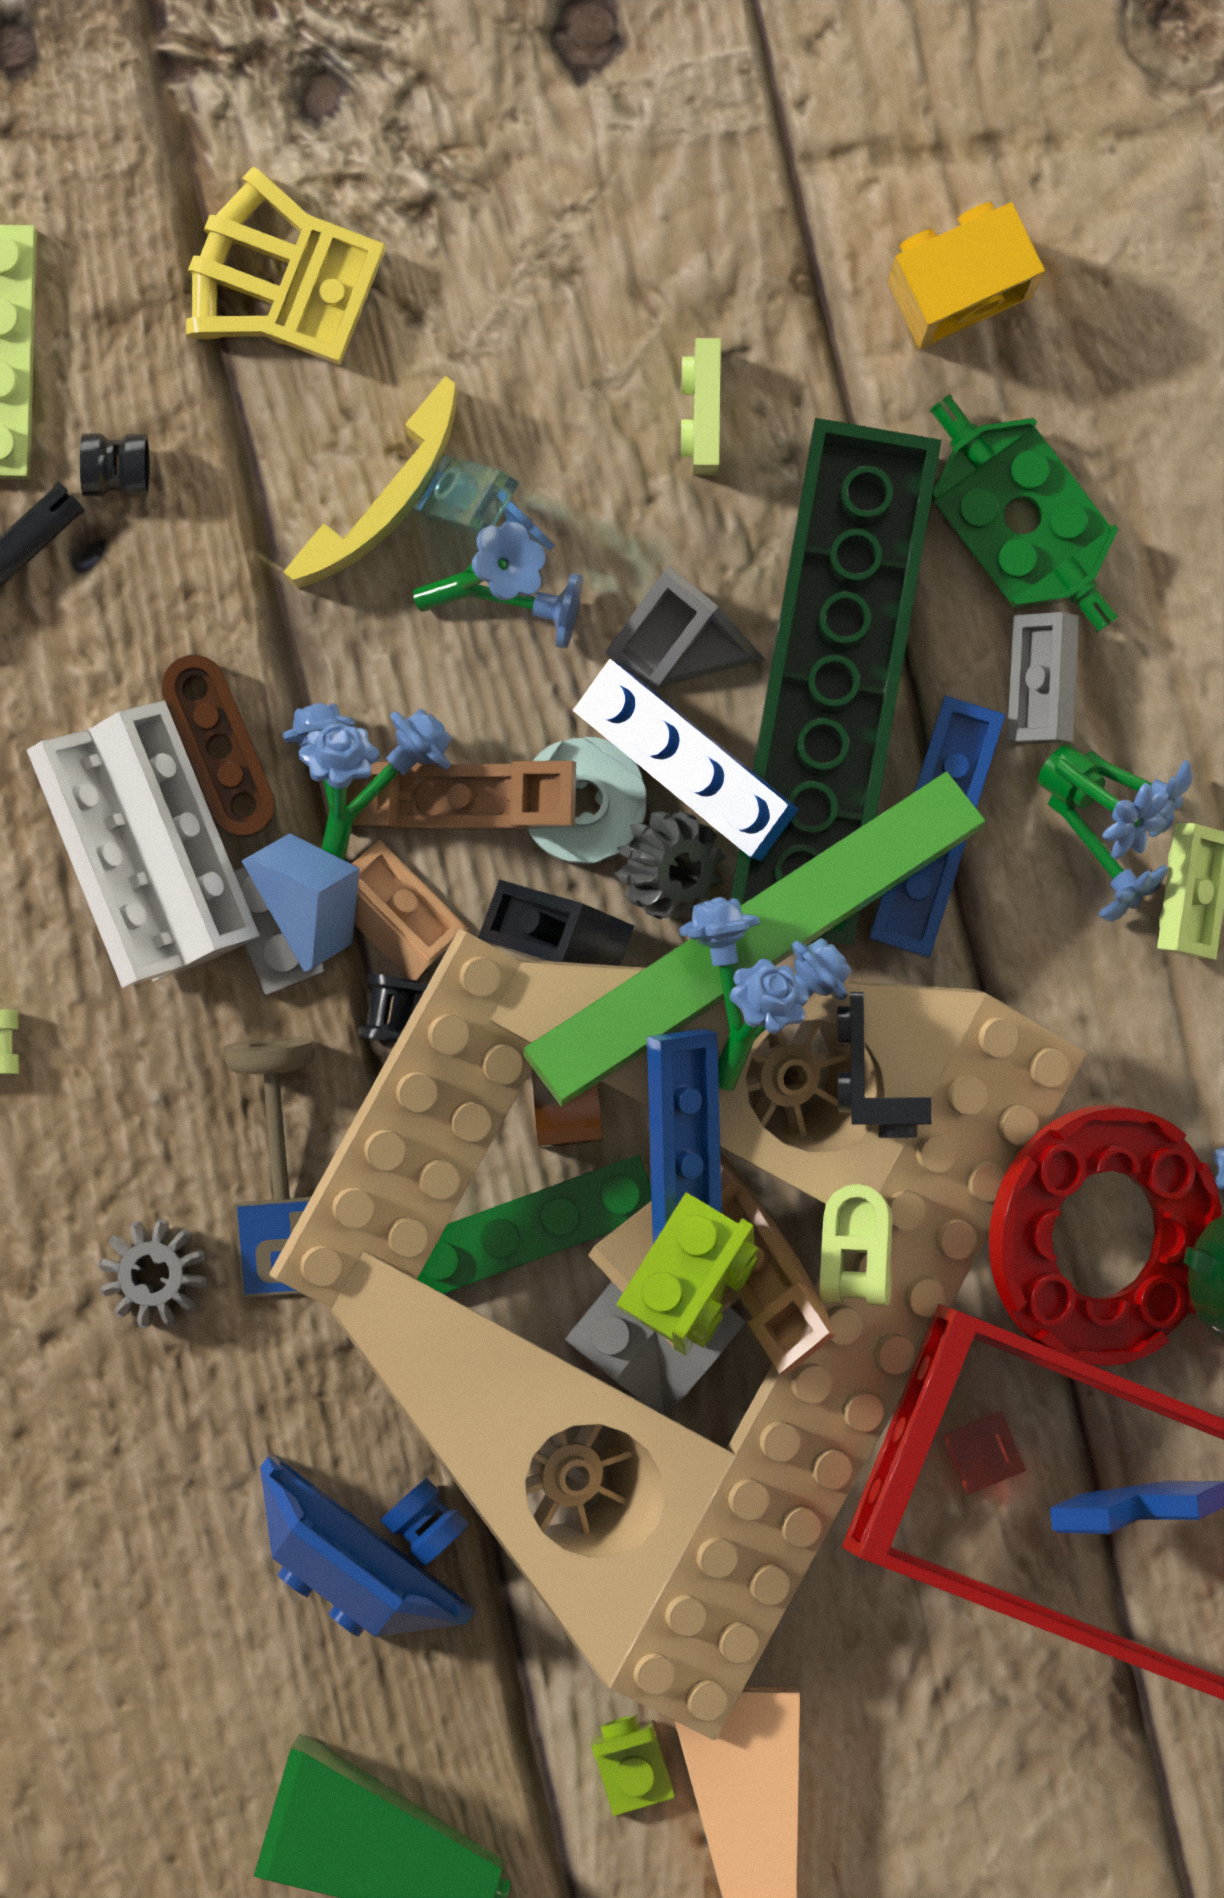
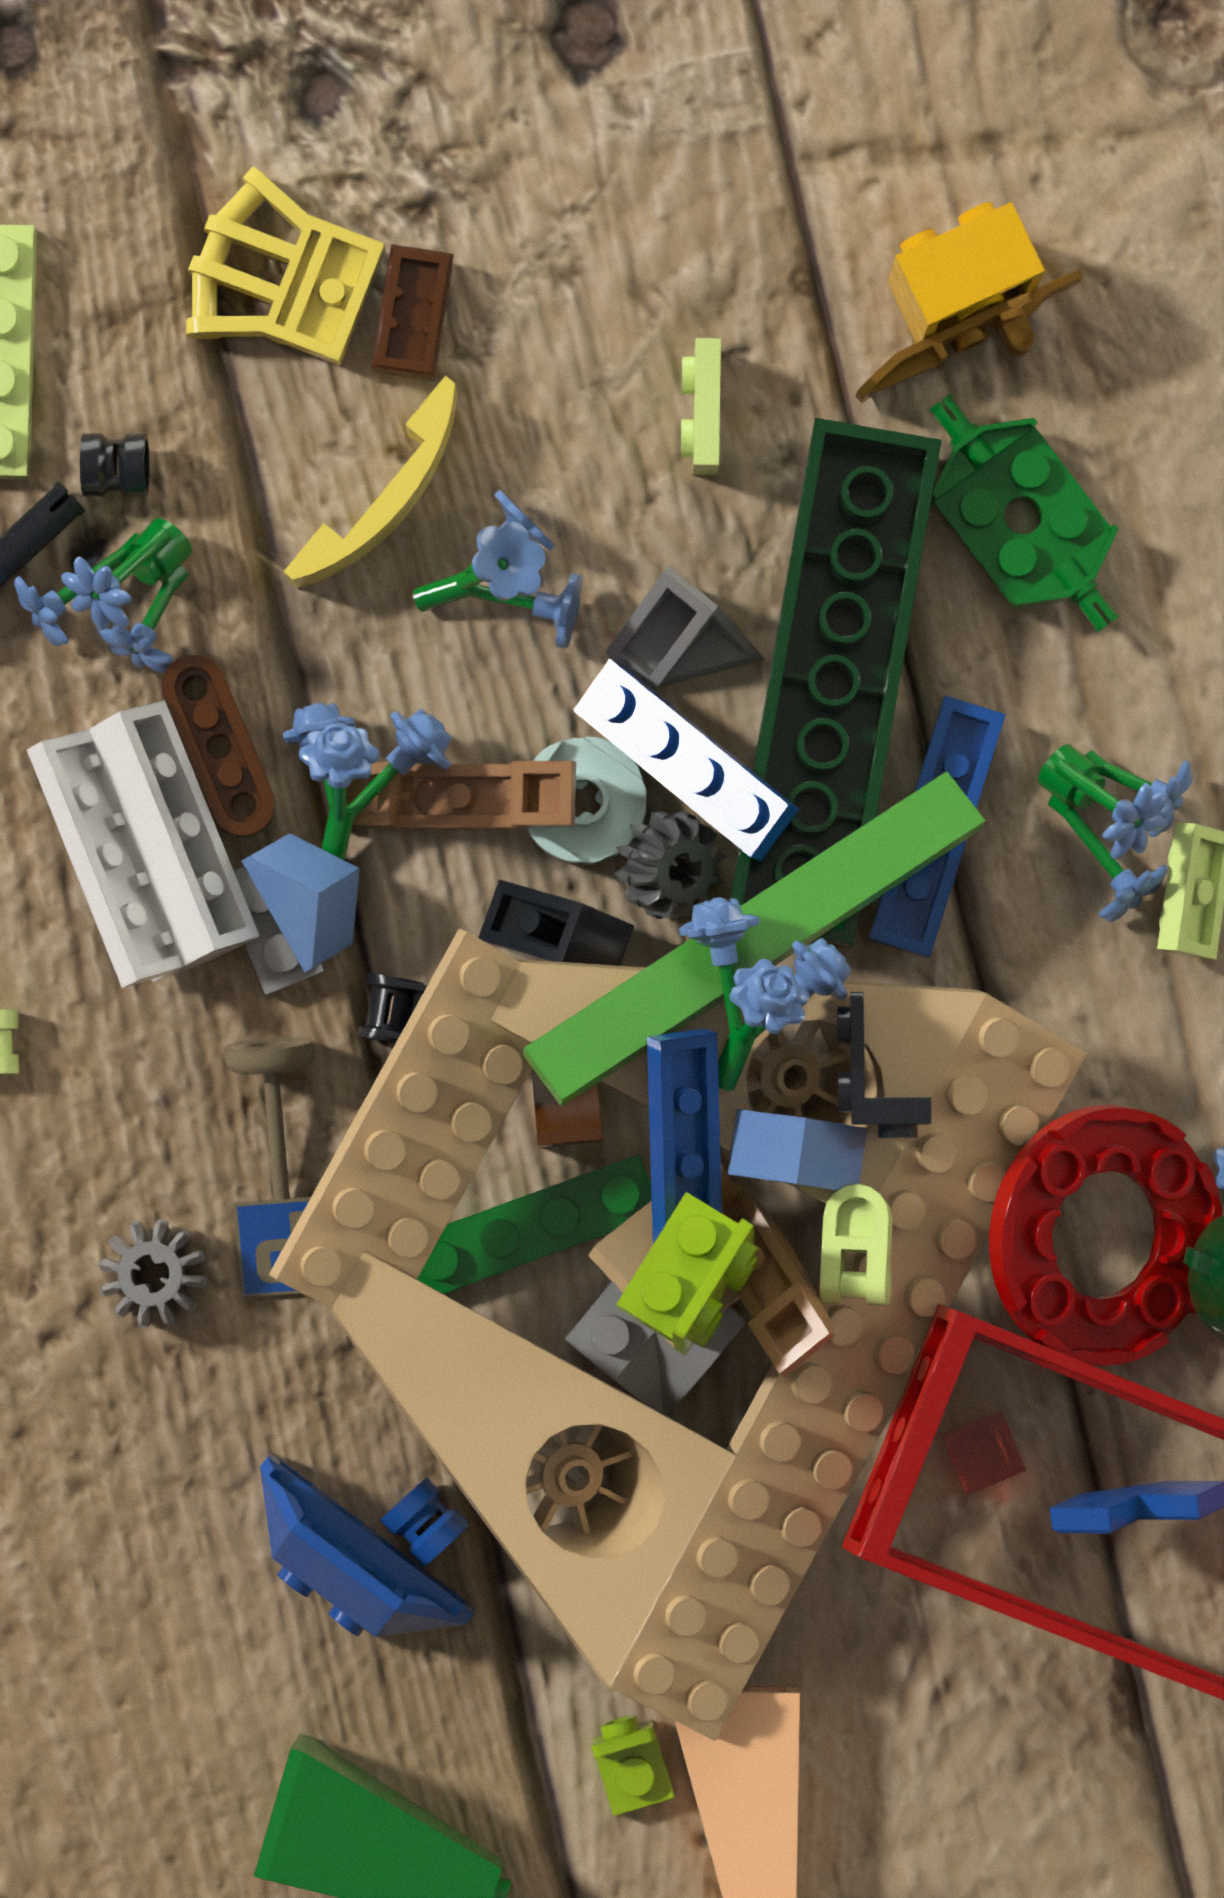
light nougat slope [352,839,469,981] -> none
clear light blue plate [413,454,519,535] -> none
light grey plate [1007,612,1079,744] -> none
none -> plant [14,518,192,674]
none -> reddish brown plate [371,244,455,382]
none -> medium blue slope [727,1109,867,1190]
none -> pearl gold piece [856,269,1083,404]

